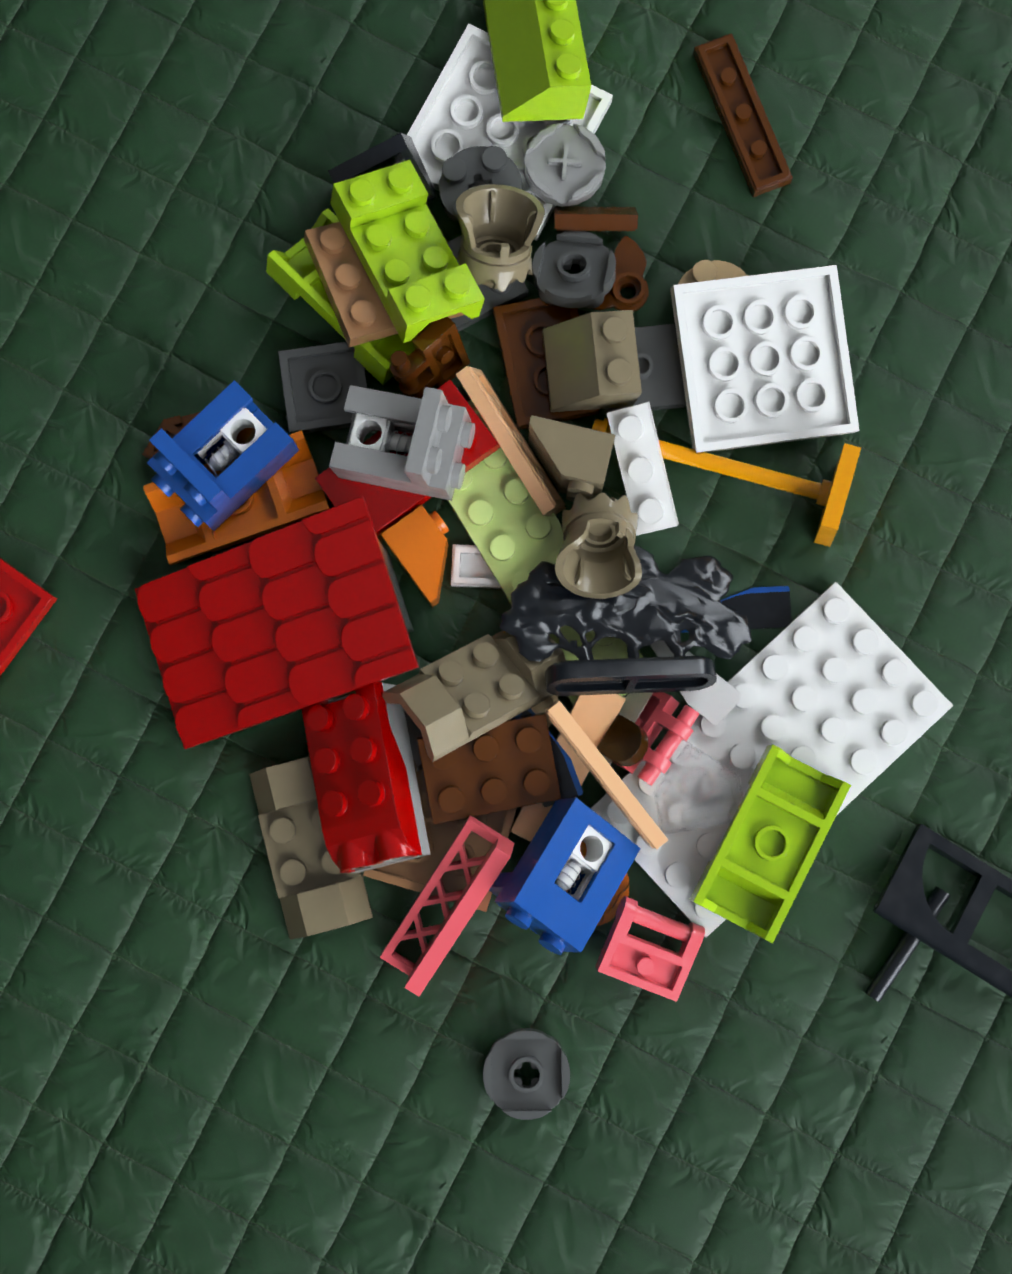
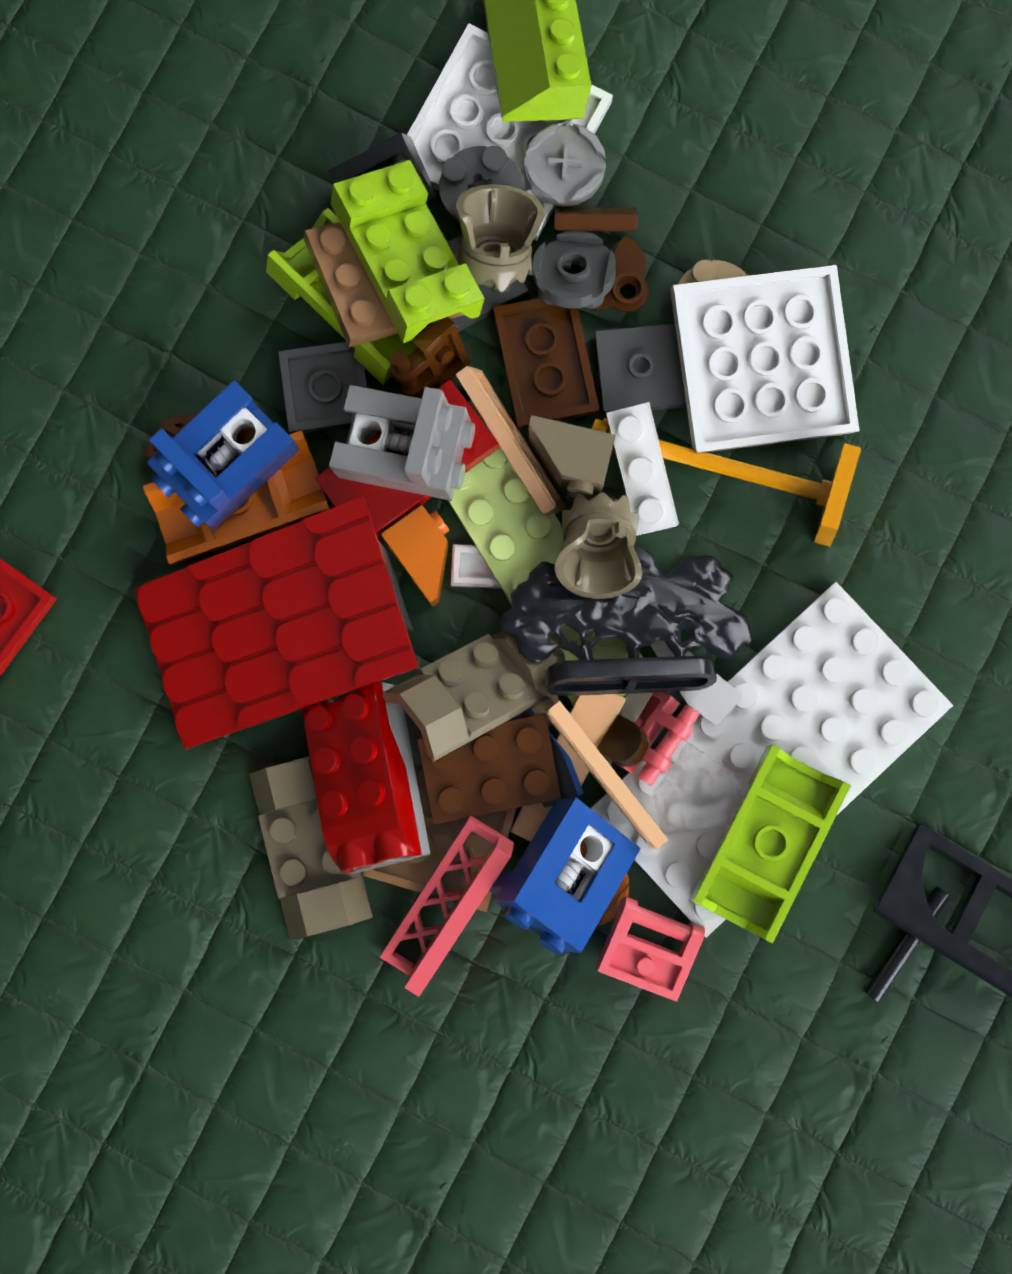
dark grey plate [483,1028,570,1120] -> none
dark tan slope [542,310,642,412] -> none
black sticker [680,586,792,633] -> none
reddish brown tile [693,33,793,197] -> none

